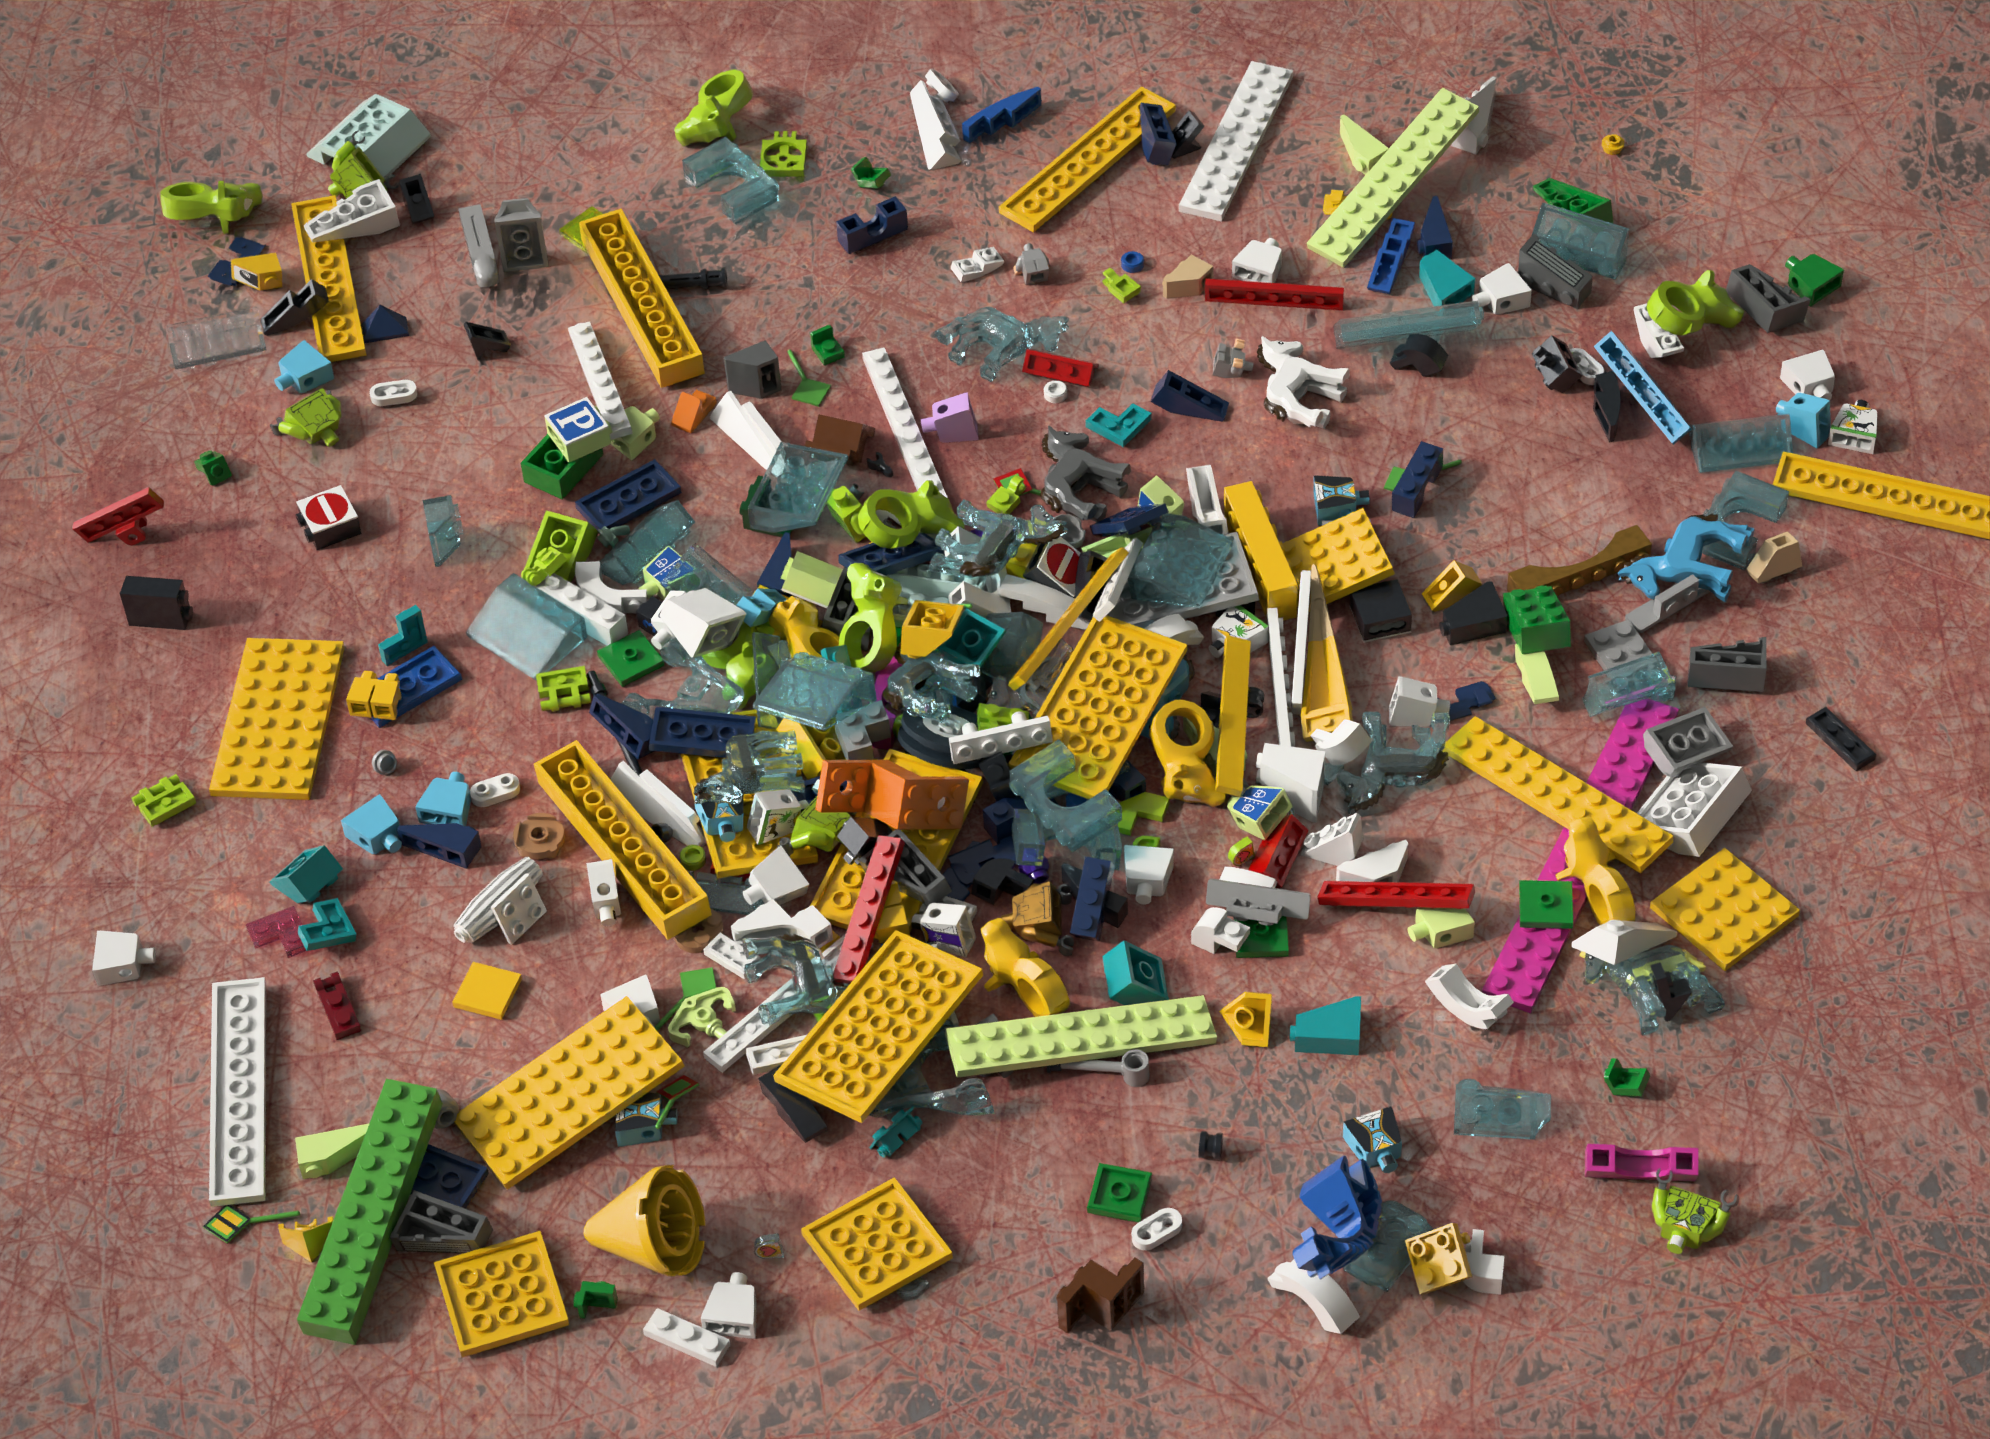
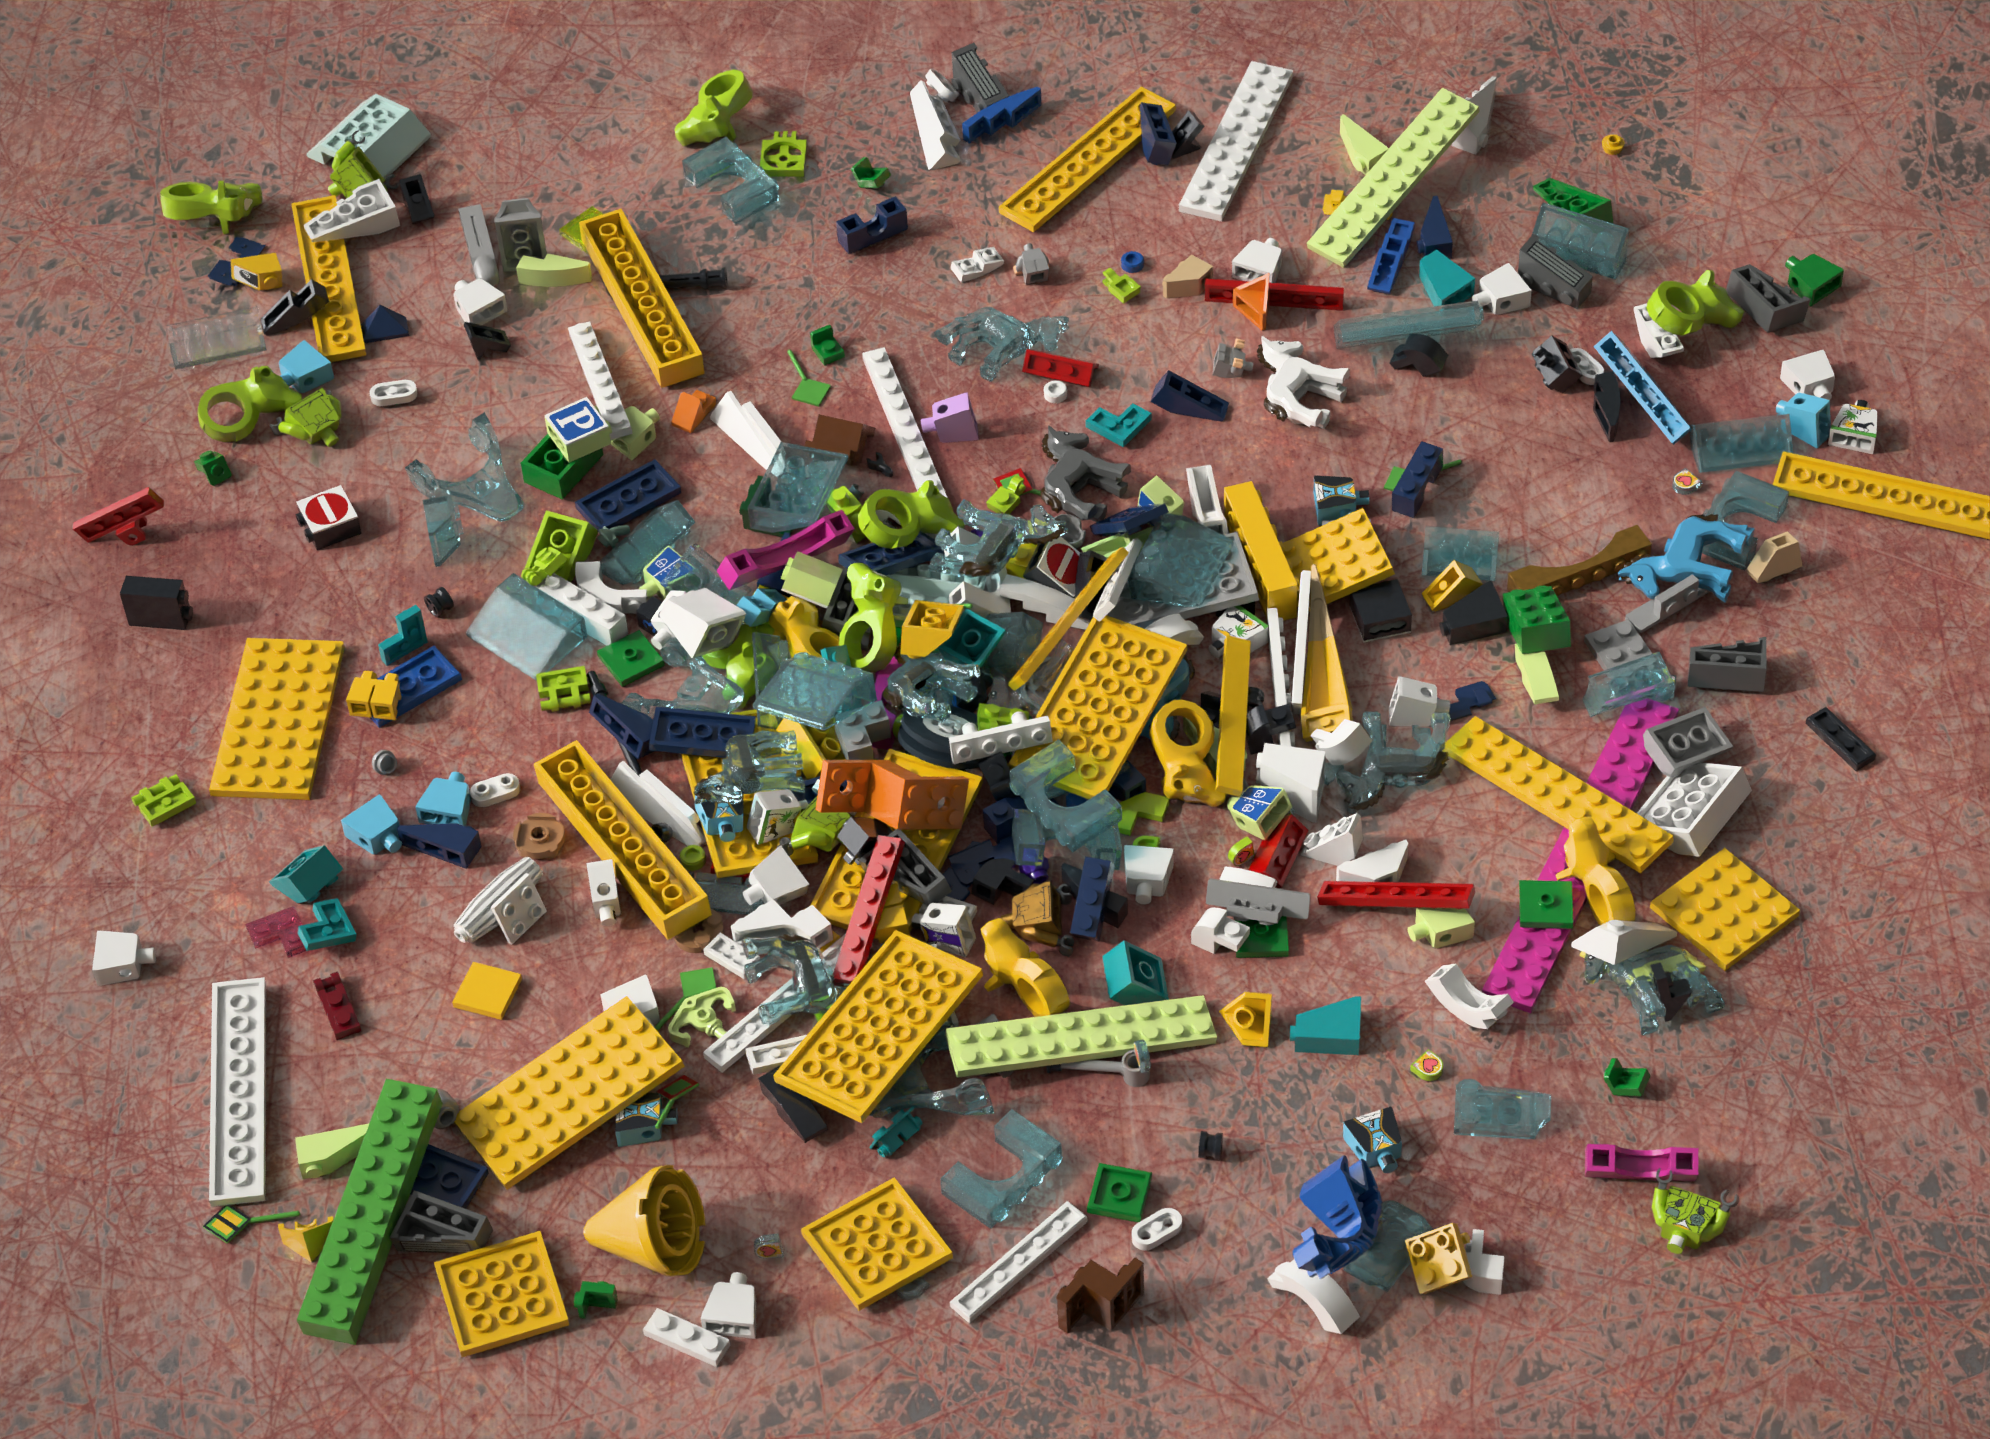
dark grey slope [724,340,782,399] -> none
none -> lime animal [197,366,302,442]
none -> clear light blue animal [405,412,525,522]
none -> black wheel [424,587,454,617]
none -> white torso [454,279,508,325]
none -> yellowish green slope [516,253,592,287]
none -> dark pink arch [717,510,855,591]
none -> clear light blue arch [940,1109,1062,1229]
none -> white tile [950,1201,1087,1323]
none -> wedge [951,42,1009,113]
none -> clear light blue tile [1134,1039,1151,1073]
none -> orange slope [1233,273,1270,331]
none -> black brick [1245,704,1296,755]
none -> tile [1410,1049,1443,1081]
none -> clear light blue slope [1422,525,1500,581]
none -> tile [1672,468,1702,495]

